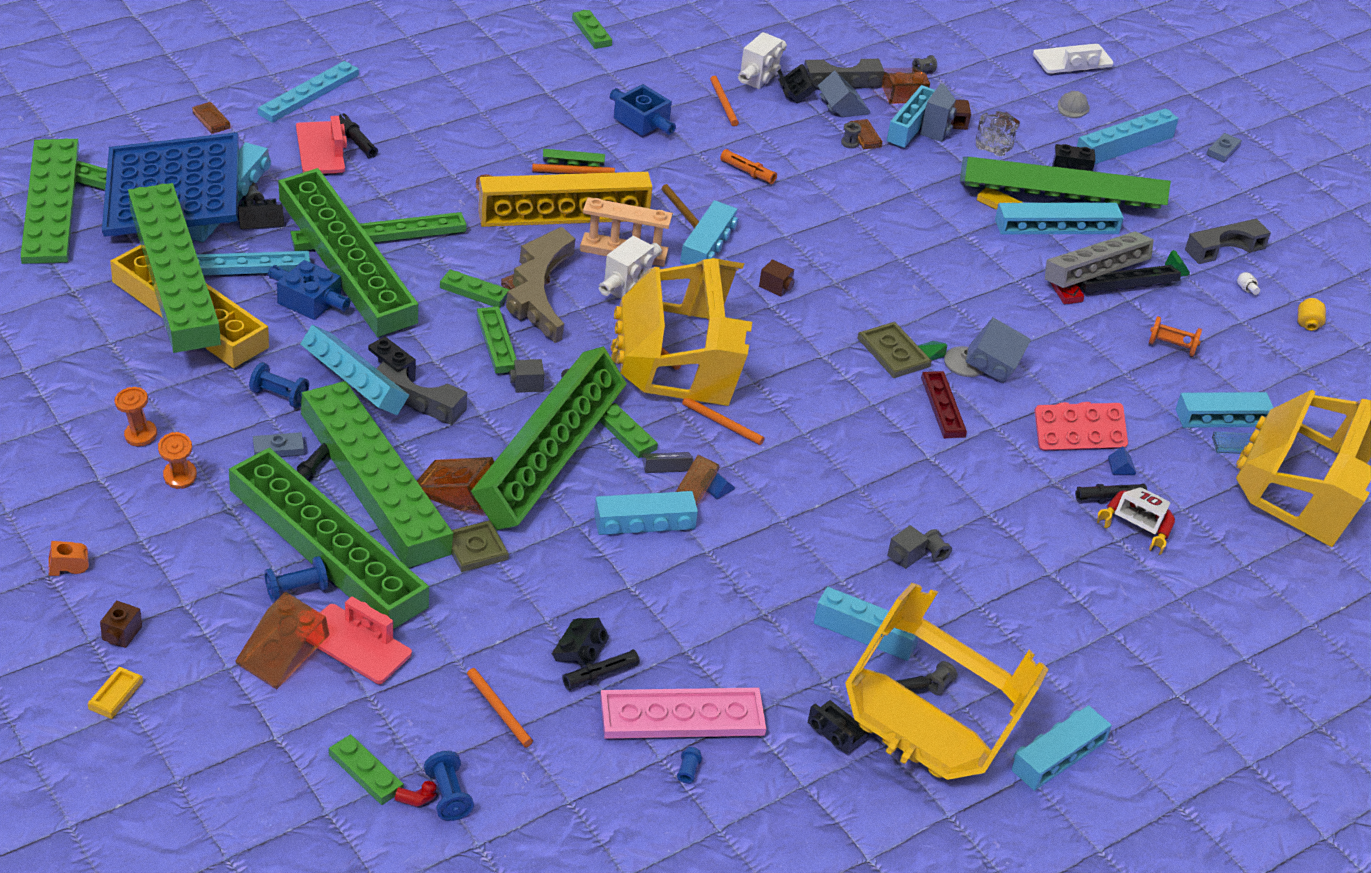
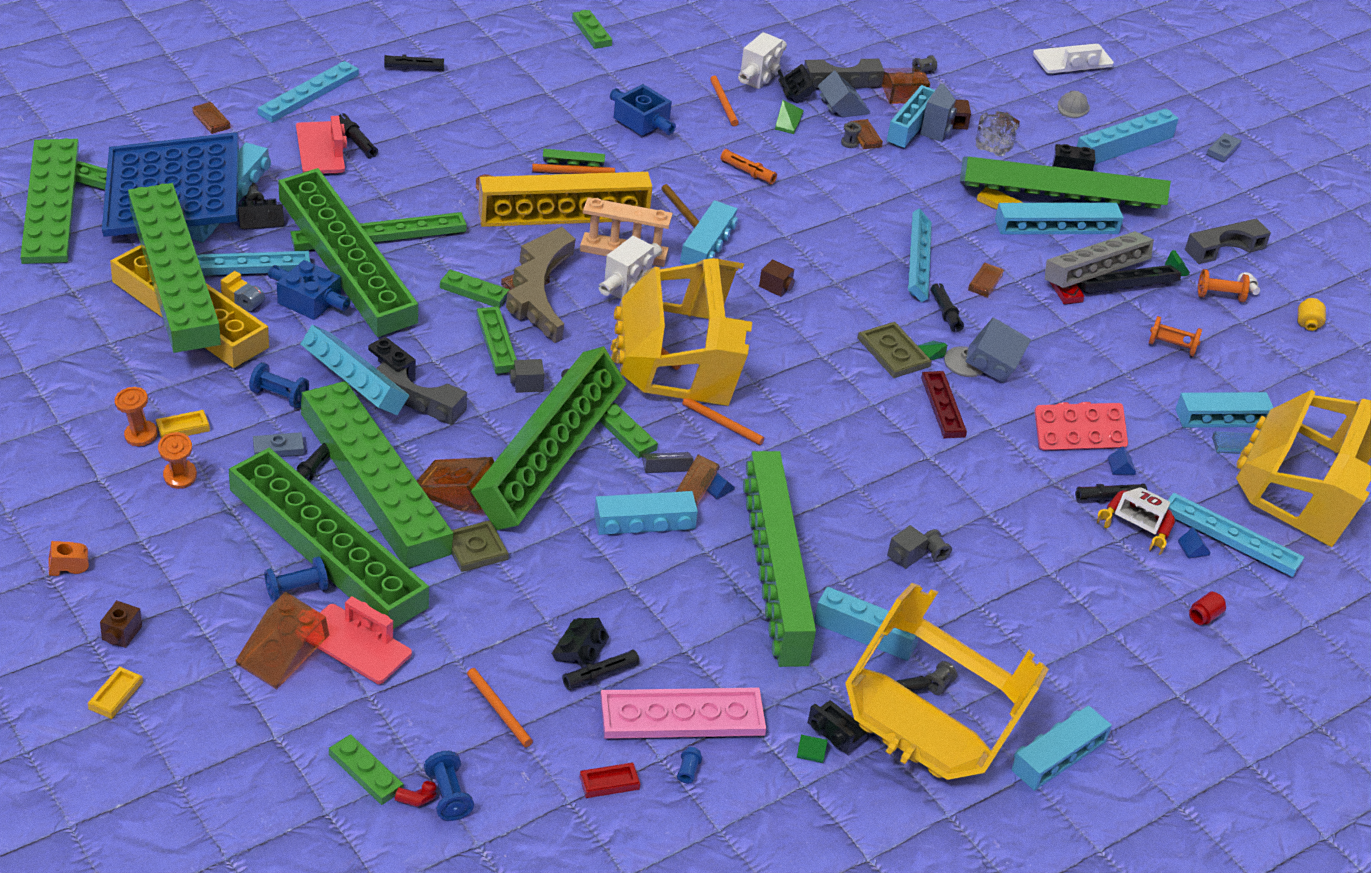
none -> yellow tile [155,410,210,438]
none -> leg [221,271,265,311]
none -> black pin [384,54,444,71]
none -> red tile [579,762,640,798]
none -> bright green brick [743,451,816,667]
none -> bright green slope [775,100,804,134]
none -> green slope [797,734,828,763]
none -> medium azure plate [908,208,932,302]
none -> black pin [930,283,964,332]
none -> clear orange tile [968,262,1004,298]
none -> medium azure plate [1167,493,1304,577]
none -> blue slope [1178,527,1211,558]
none -> red brick [1189,591,1226,625]
none -> orange hose [1198,269,1250,302]

